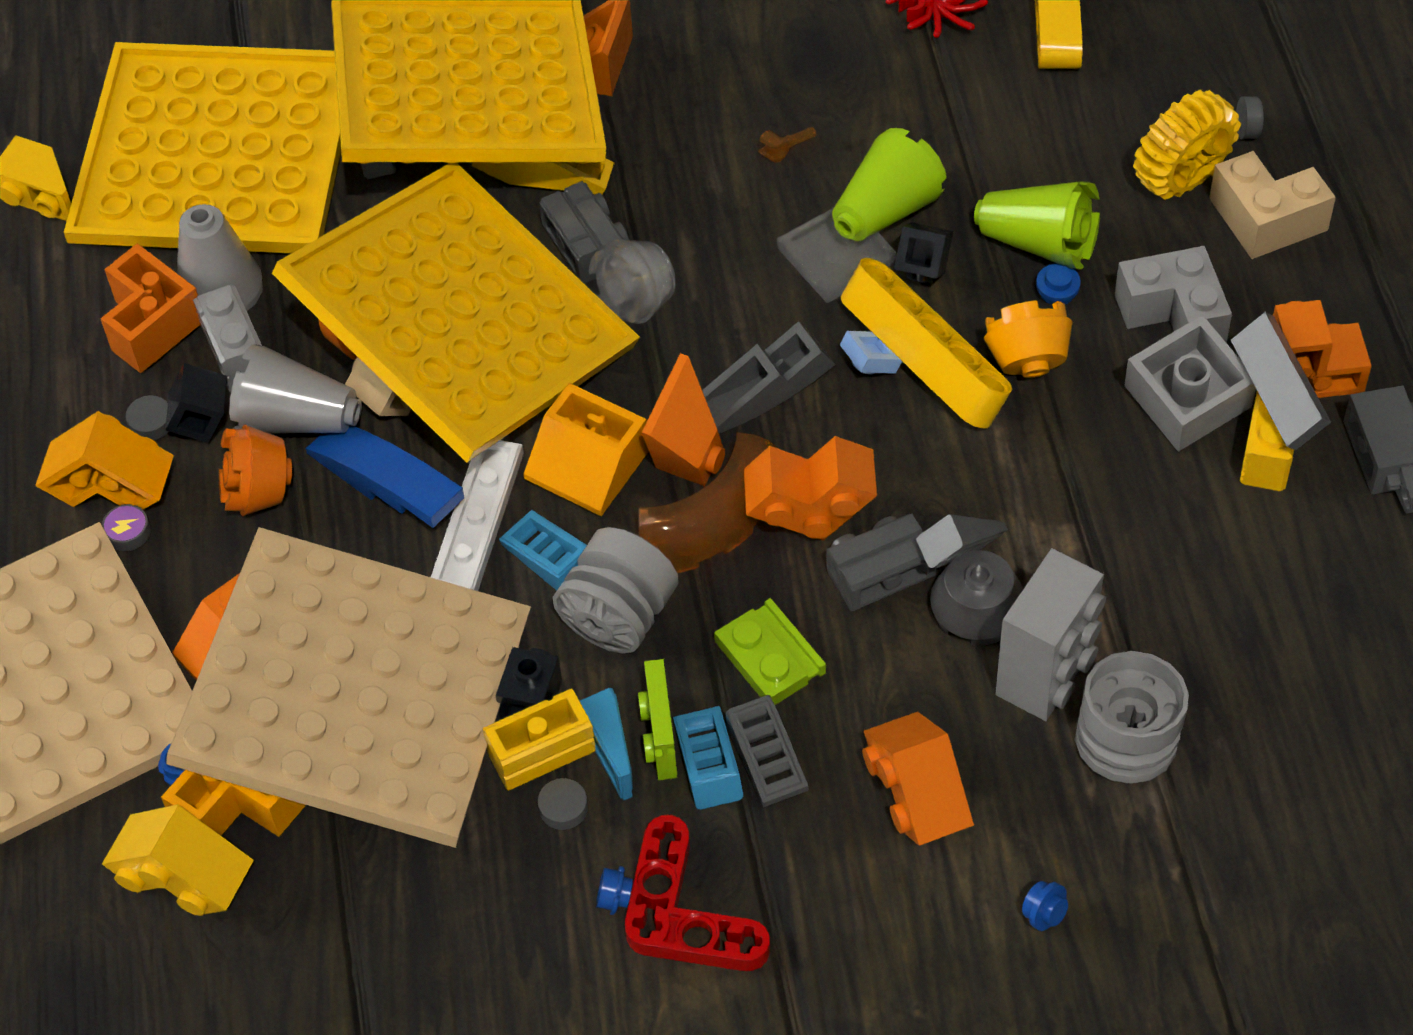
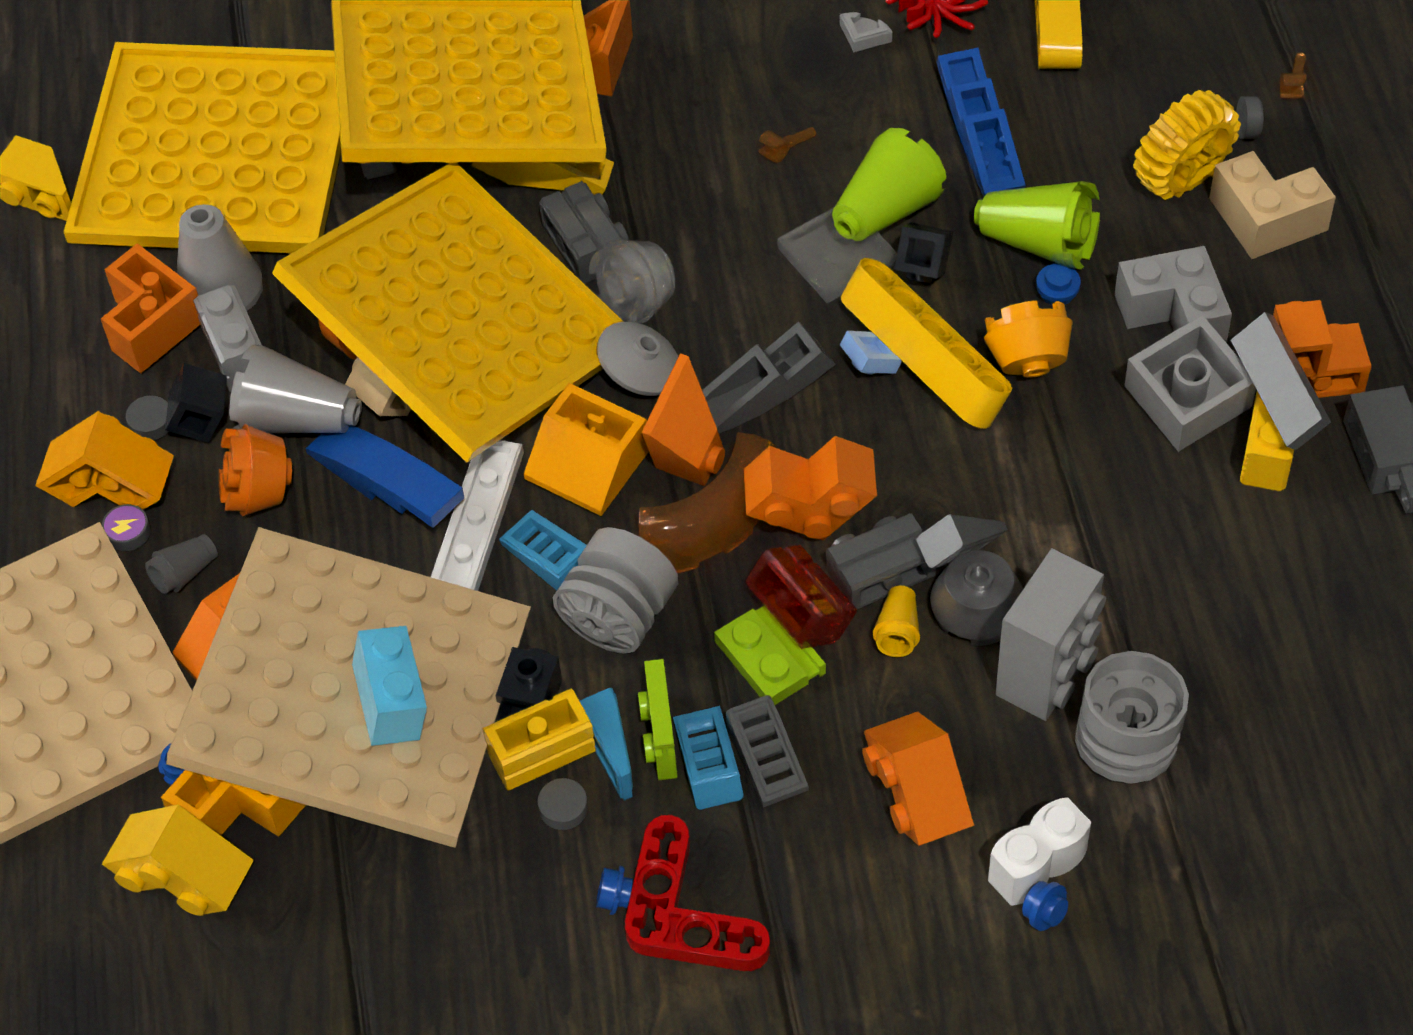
none -> dark grey cone [145,534,218,594]
none -> medium azure brick [352,626,427,746]
none -> light grey dish [597,322,678,396]
none -> clear red brick [746,545,857,649]
none -> light grey tile [840,12,892,52]
none -> yellow cone [873,585,920,657]
none -> blue slope [936,48,1026,197]
none -> white brick [988,797,1091,906]
none -> clear orange hand [1280,52,1306,98]

